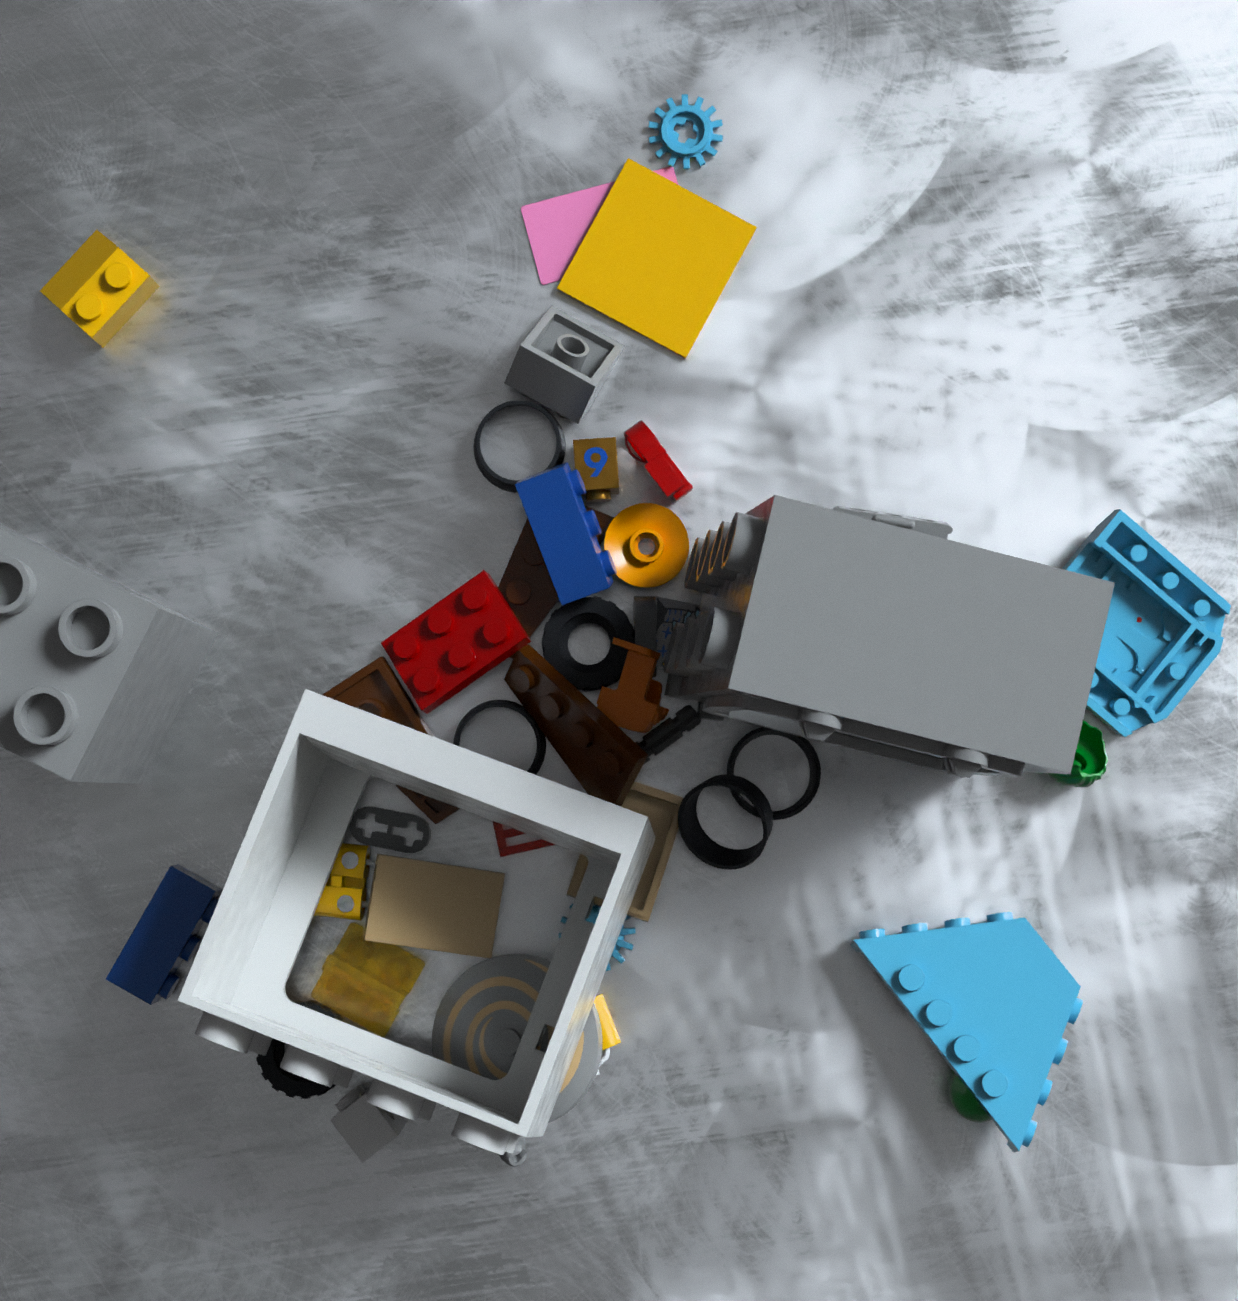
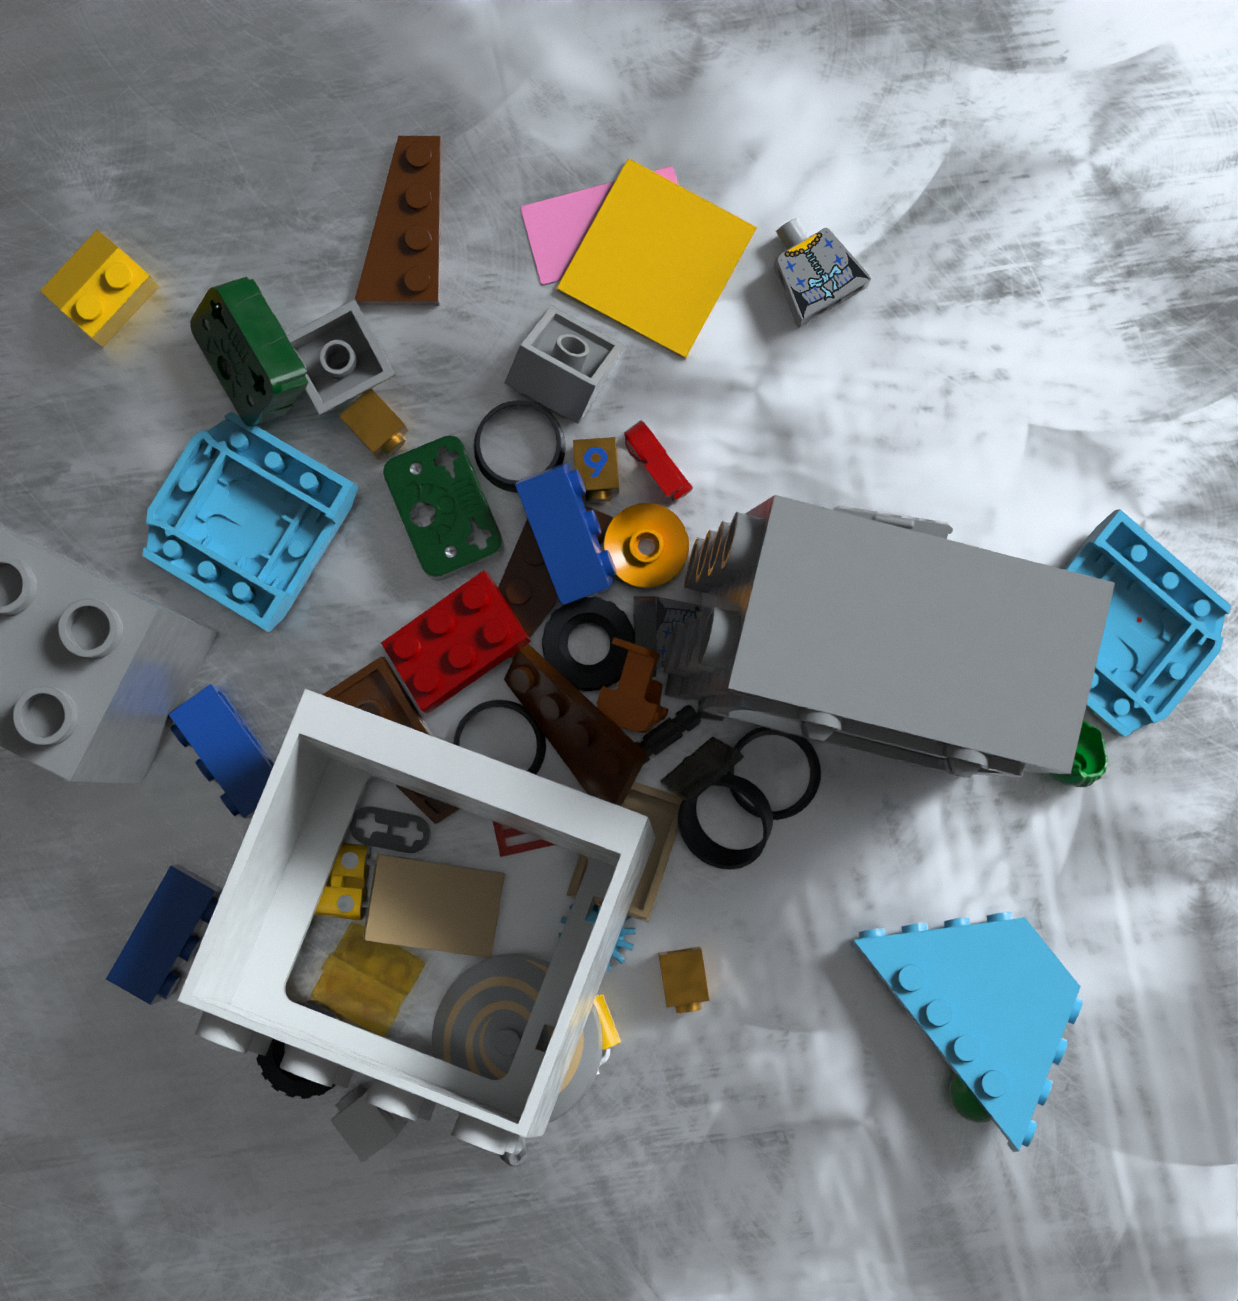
medium azure gear [648,94,723,170] -> none
none -> medium azure wedge [142,411,358,632]
none -> blue brick [169,684,274,819]
none -> dark green axle [190,277,308,427]
none -> light grey slope [287,299,396,416]
none -> pearl gold brick [339,389,409,459]
none -> reddish brown wing [355,136,442,305]
none -> dark green axle [383,435,504,581]
none -> pearl gold brick [658,946,710,1013]
none -> clear smoke piece [660,736,744,803]
none -> light grey torso [774,218,871,328]

